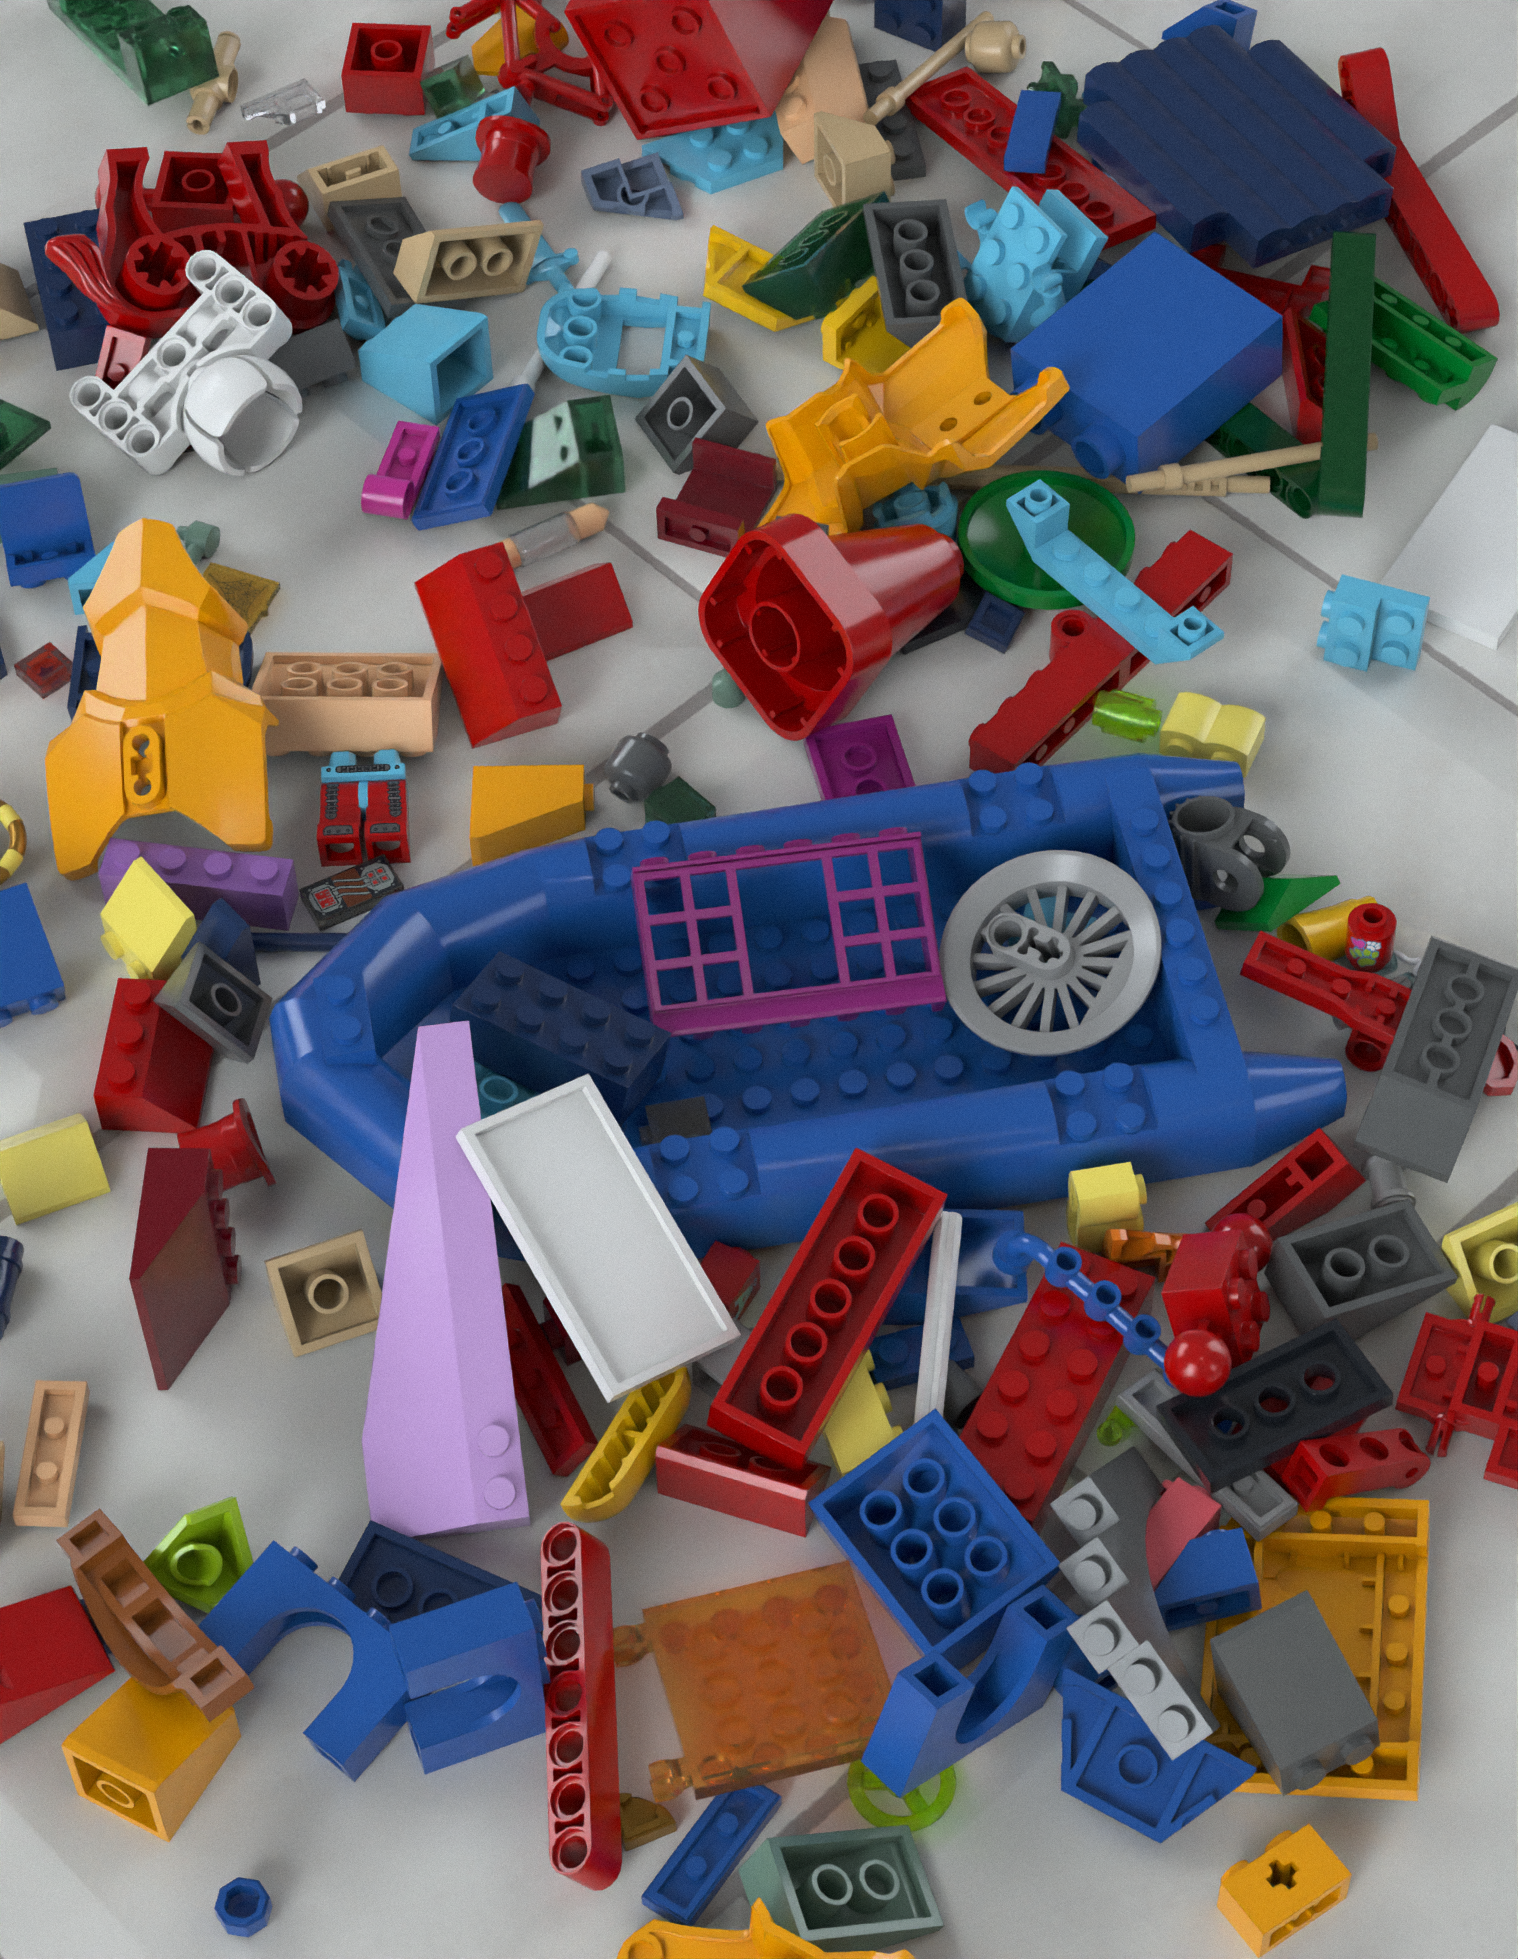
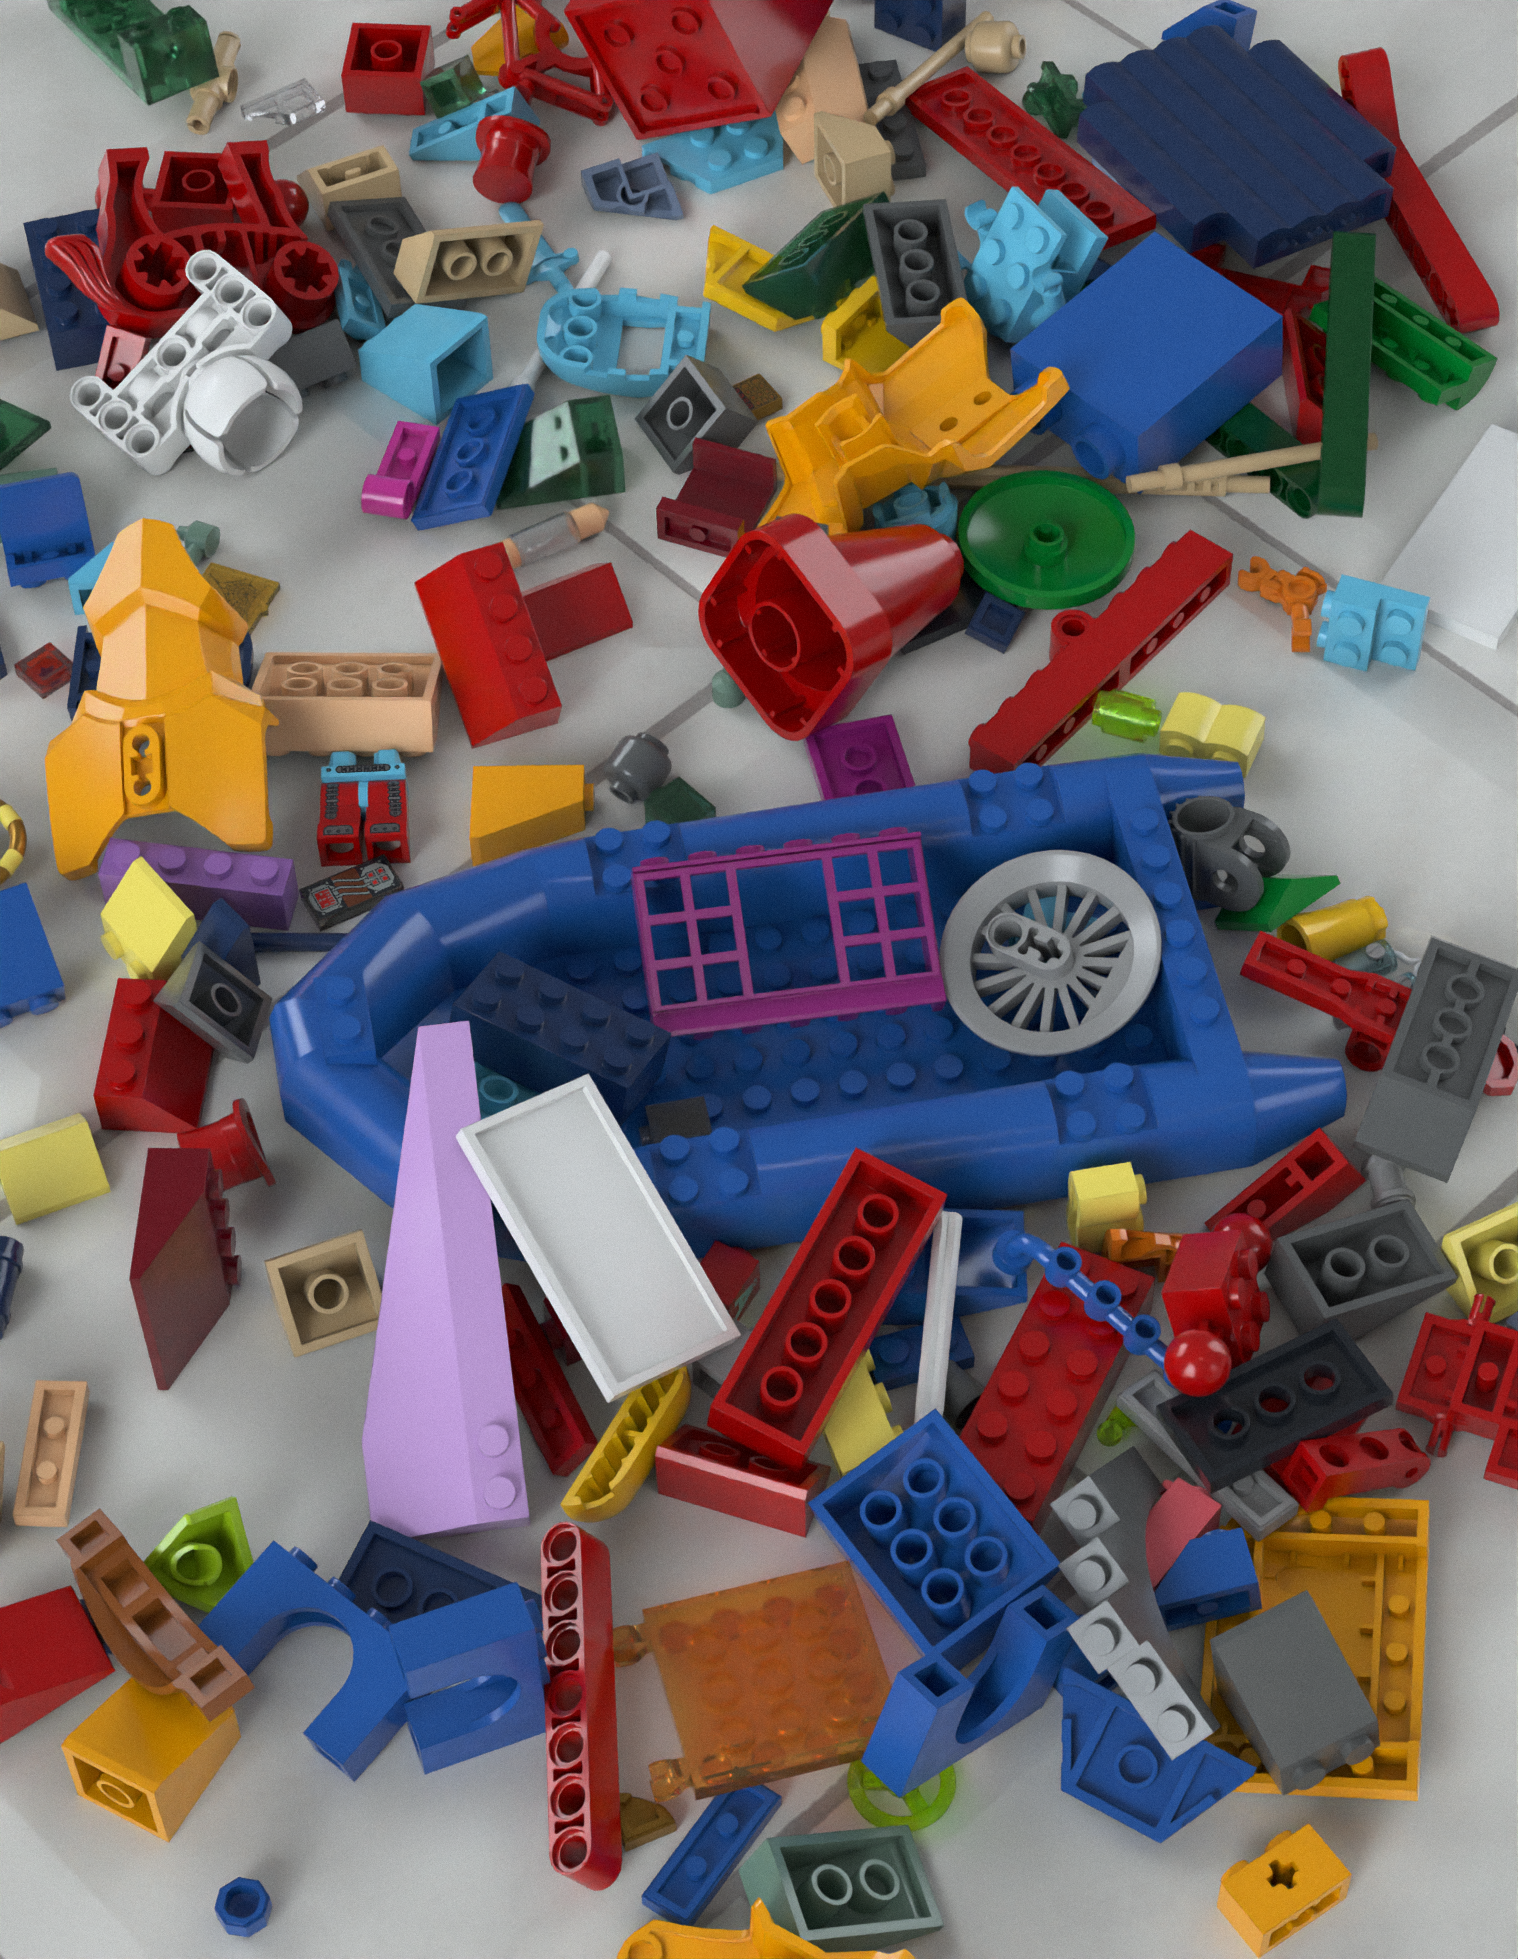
blue tile [1004,90,1061,174] -> none
medium azure slope [1006,479,1224,664] -> none
red brick [1345,903,1397,973] -> none
none -> pearl gold tile [732,373,783,420]
none -> orange piece [1237,556,1327,652]

